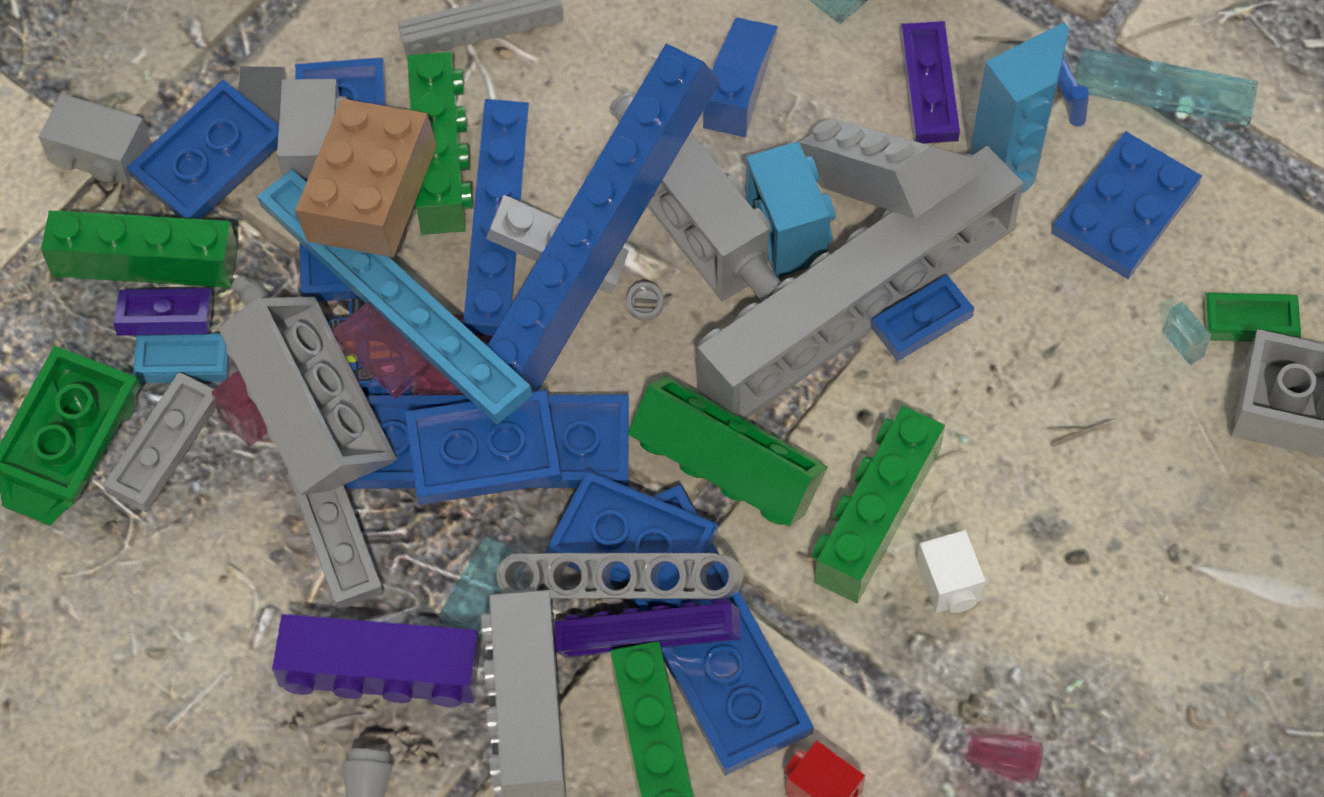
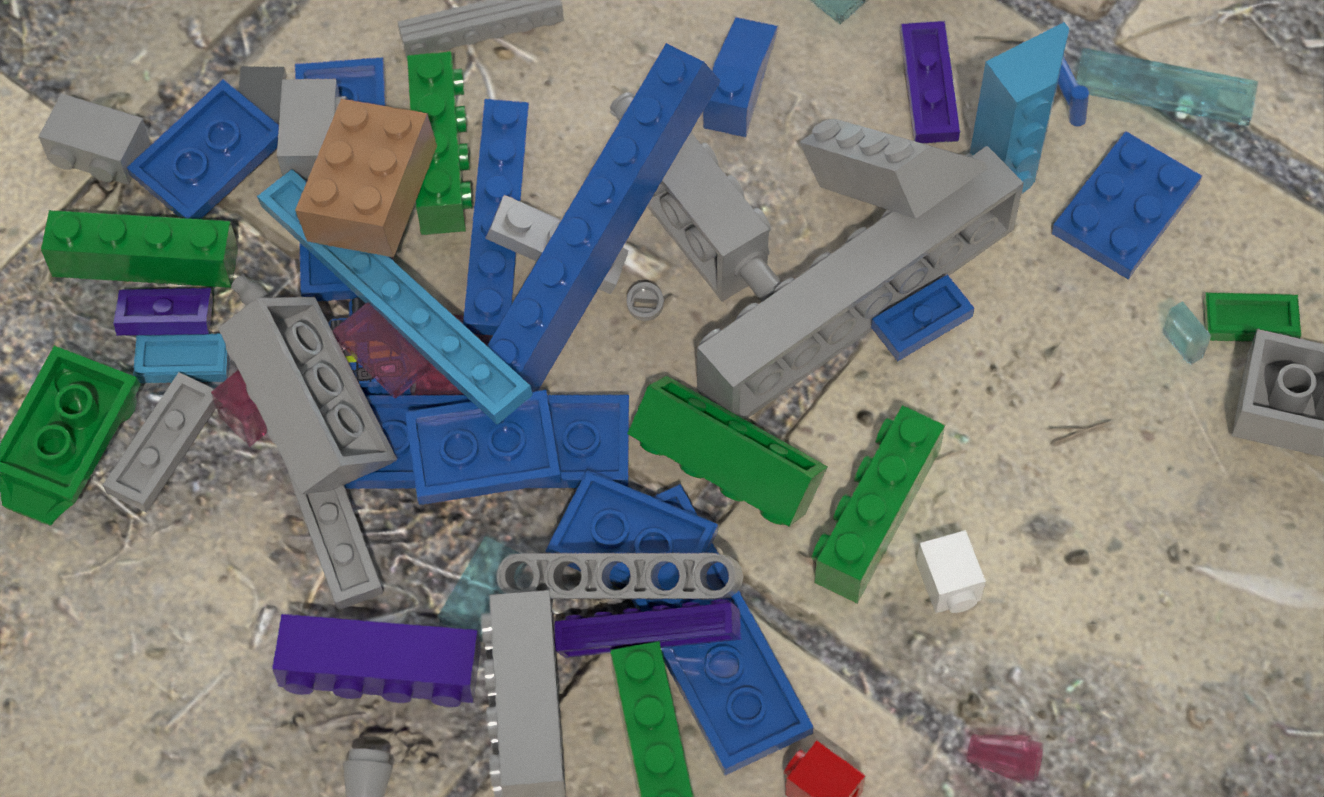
dark azure brick [745,141,835,277] -> none

